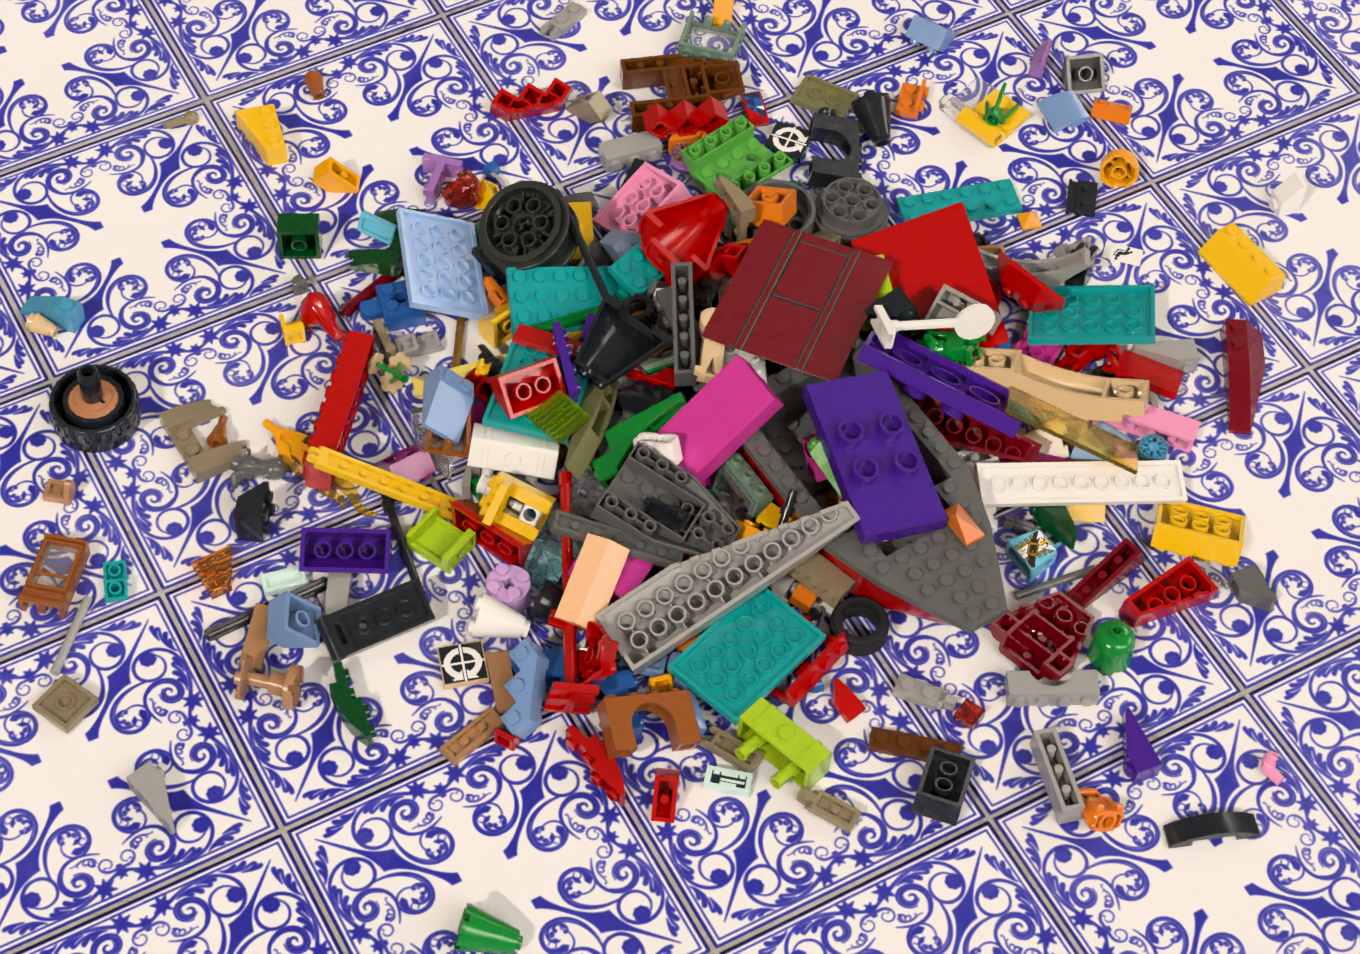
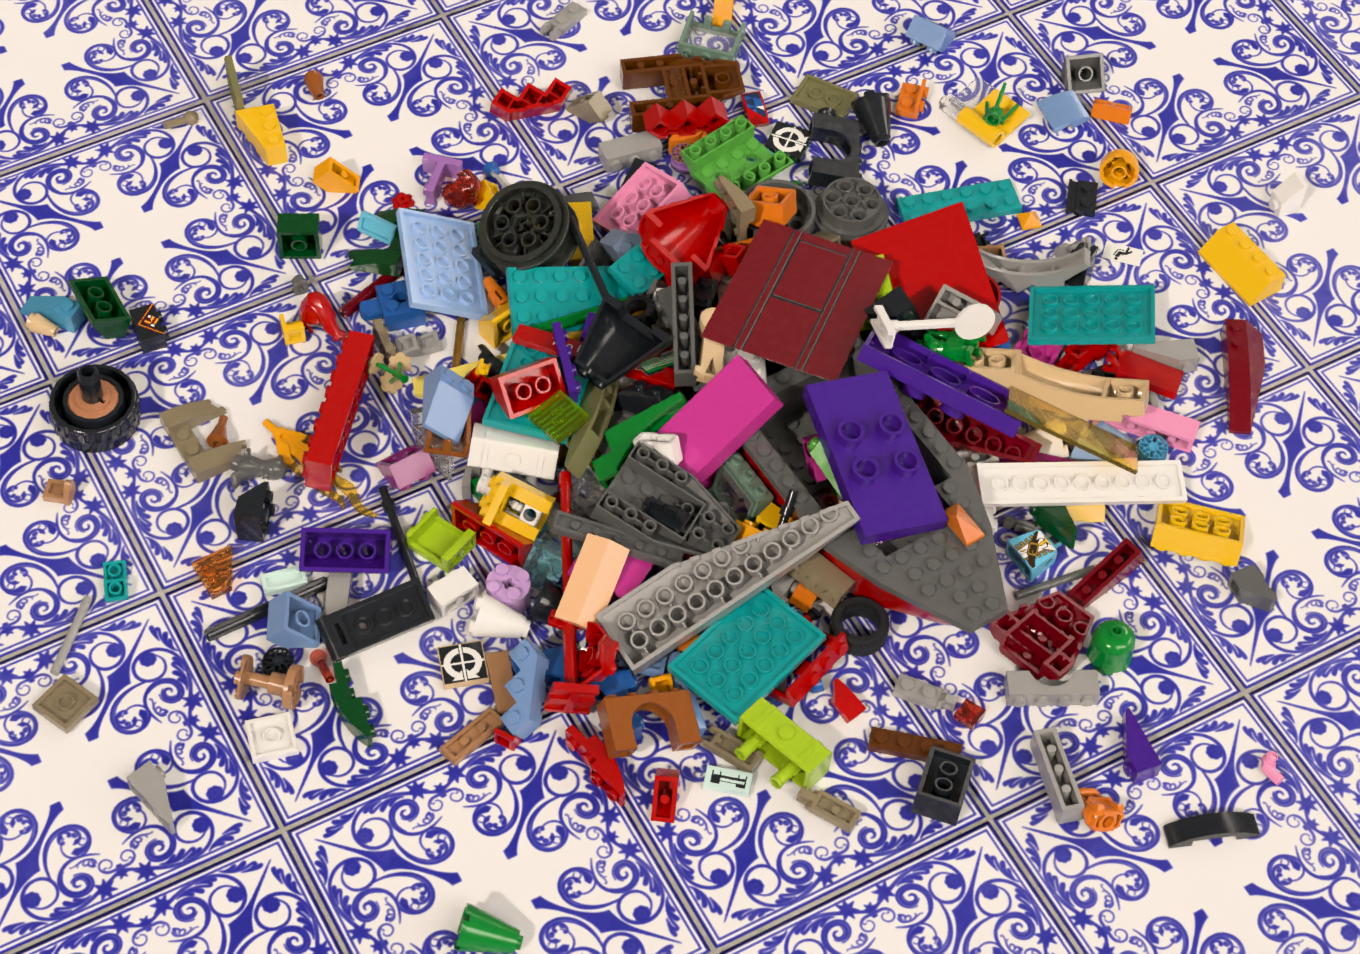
dark orange door [18,533,91,619] -> none
medium nougat tile [238,603,269,672] -> none
yellow hinge [306,446,459,521] -> none
red wedge [998,251,1065,313] -> none
medium lavender slope [1028,38,1052,79] -> none
red wedge [1118,556,1219,628] -> none
none -> dark green slope [68,276,131,339]
none -> black brick [129,303,169,354]
none -> olive tile [224,55,244,111]
none -> white tile [245,711,299,764]
none -> black wheel [262,647,295,675]
none -> clear red bar [309,649,334,683]
none -> red plant [392,192,415,209]
none -> white brick [426,566,479,618]

